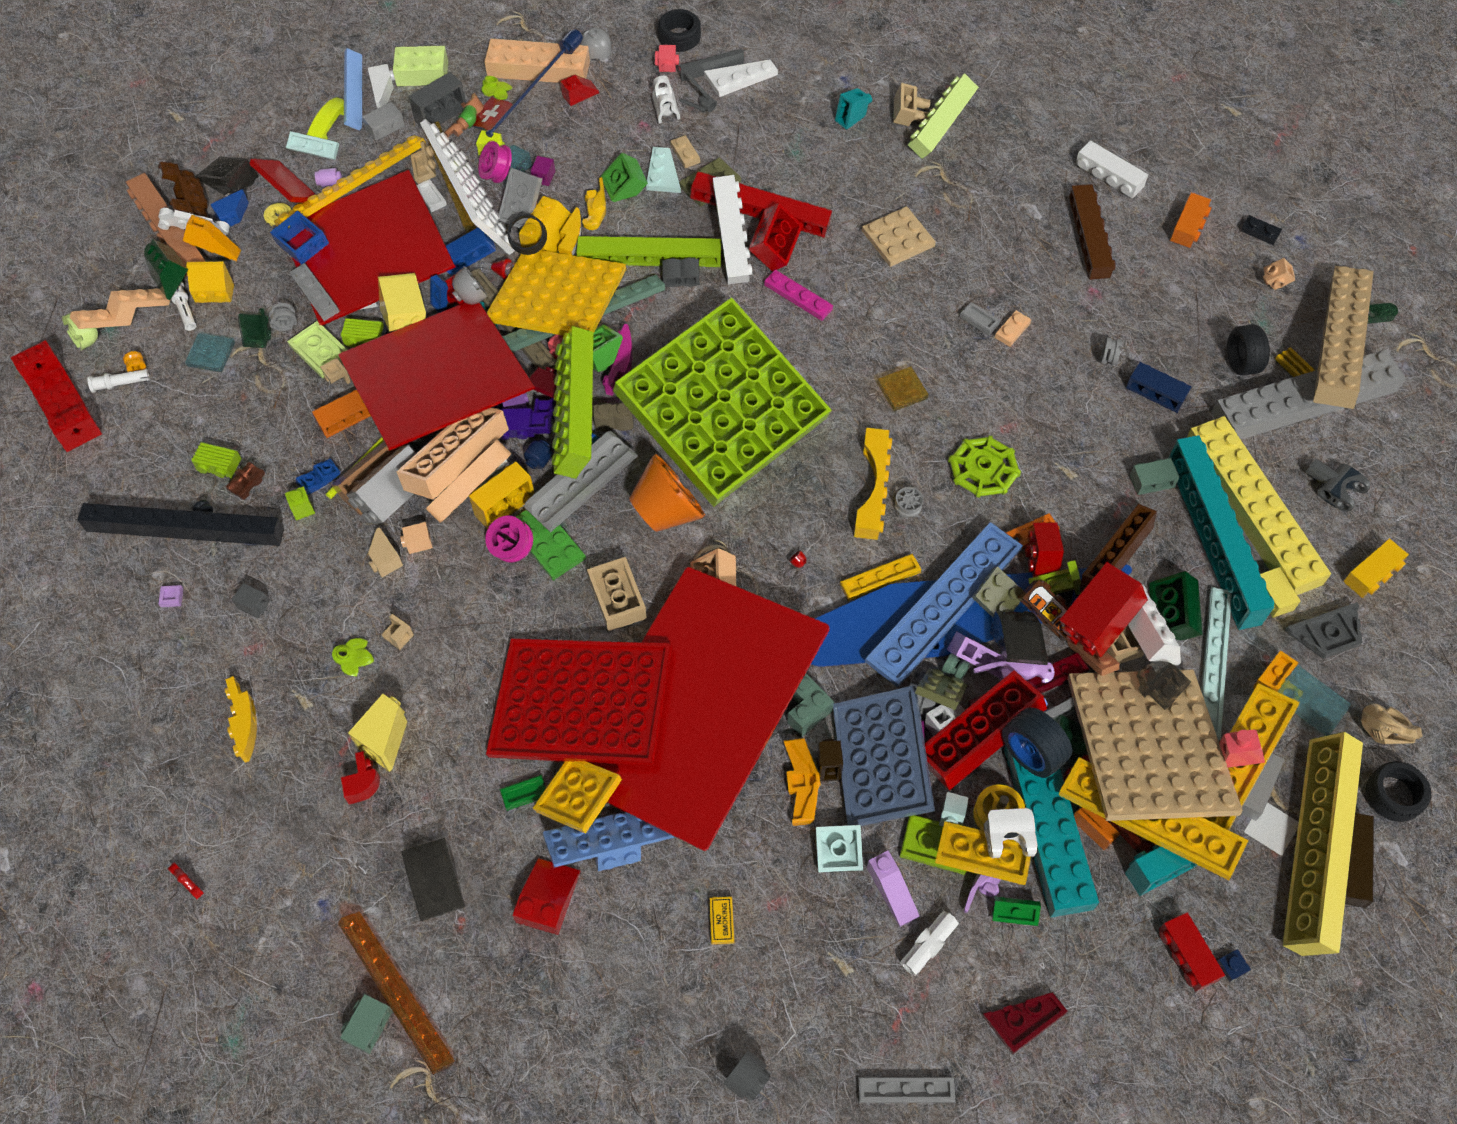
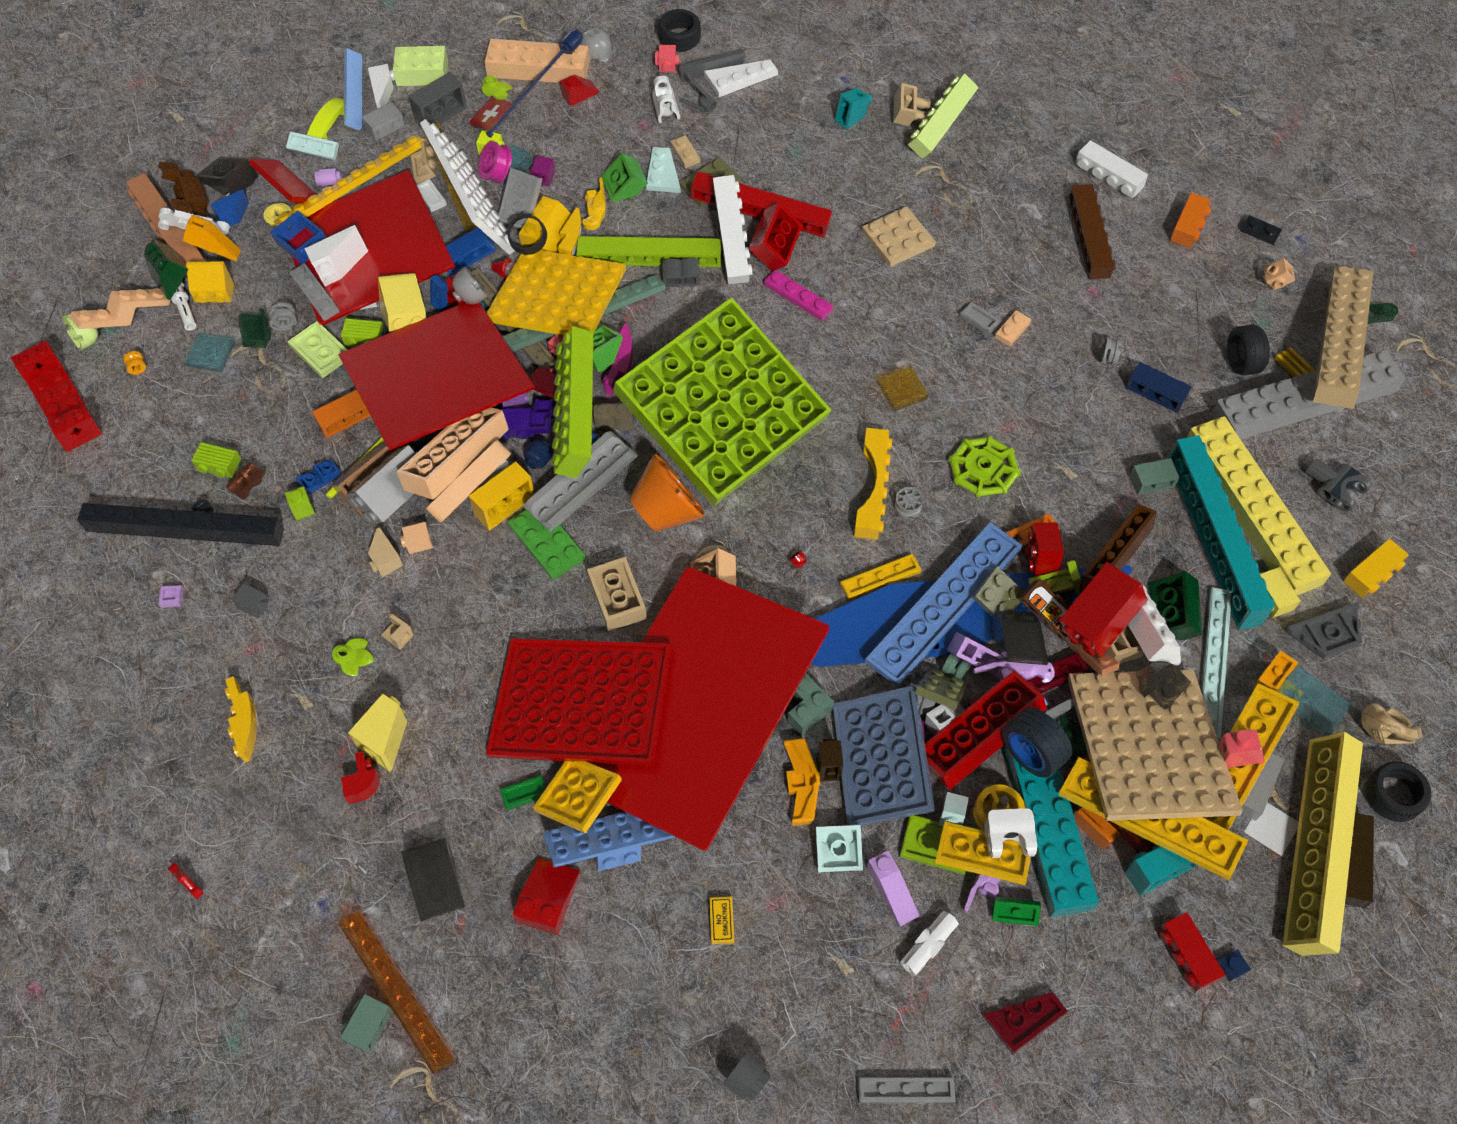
white pin [87,369,150,393] -> none
tan panel [320,358,351,384] -> none
nougat piece [444,93,484,137] -> none
dark pink wheel [485,516,533,563] -> none
none -> white slope [305,225,368,286]

